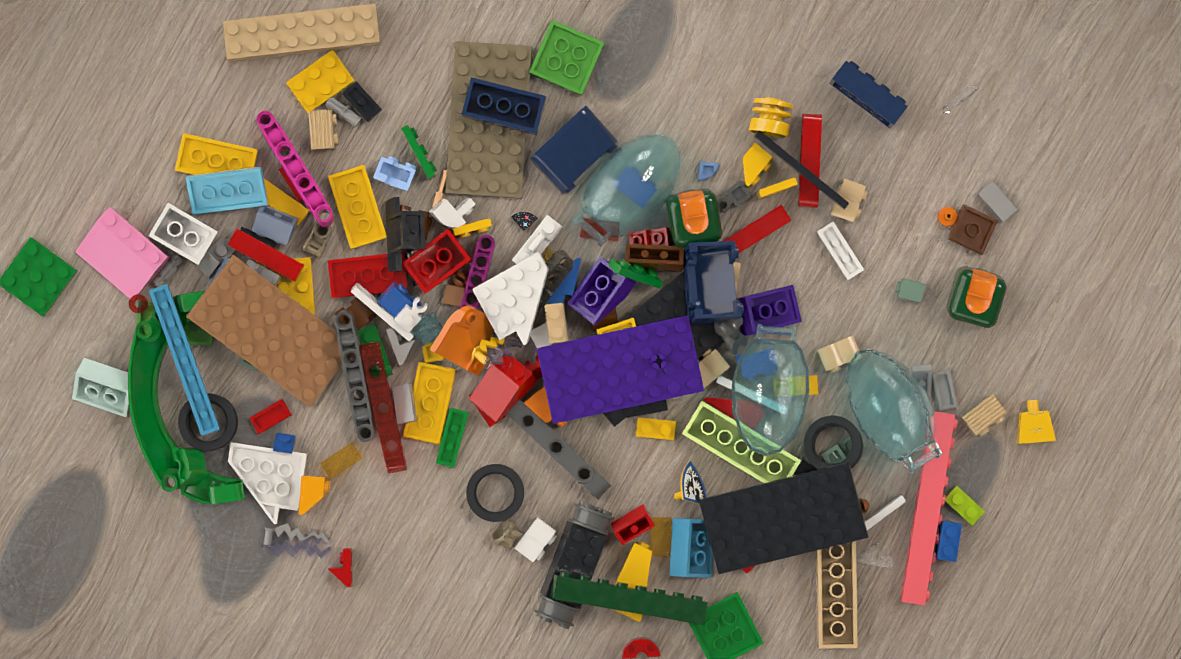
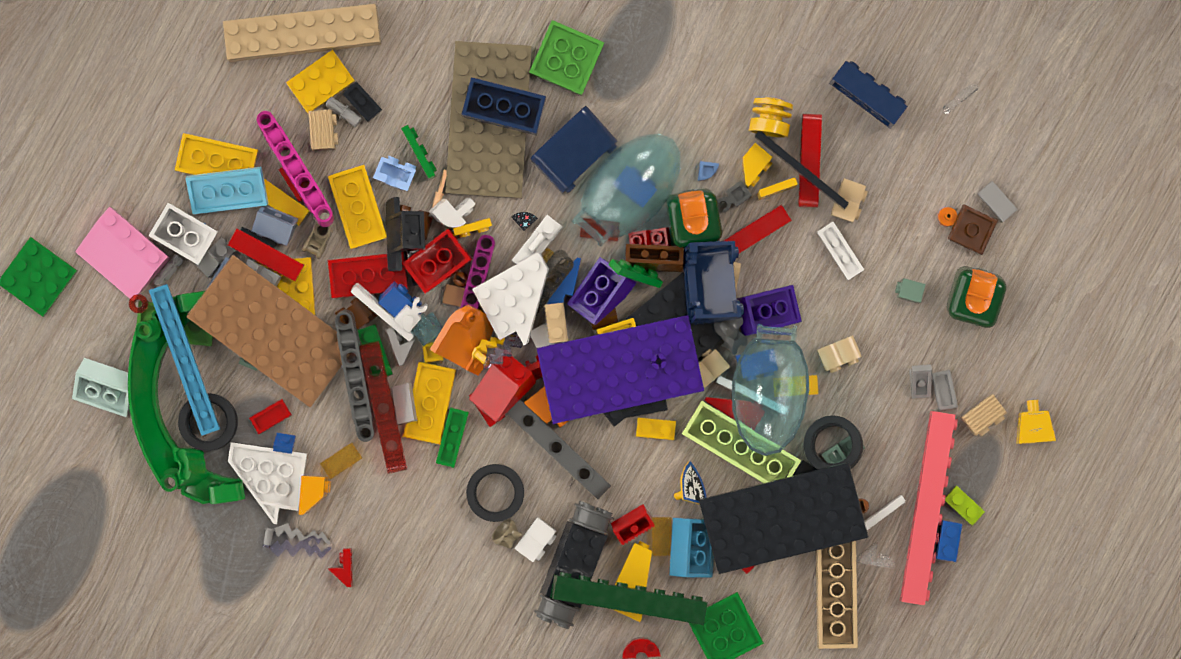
clear light blue windscreen [846,349,942,473] -> none

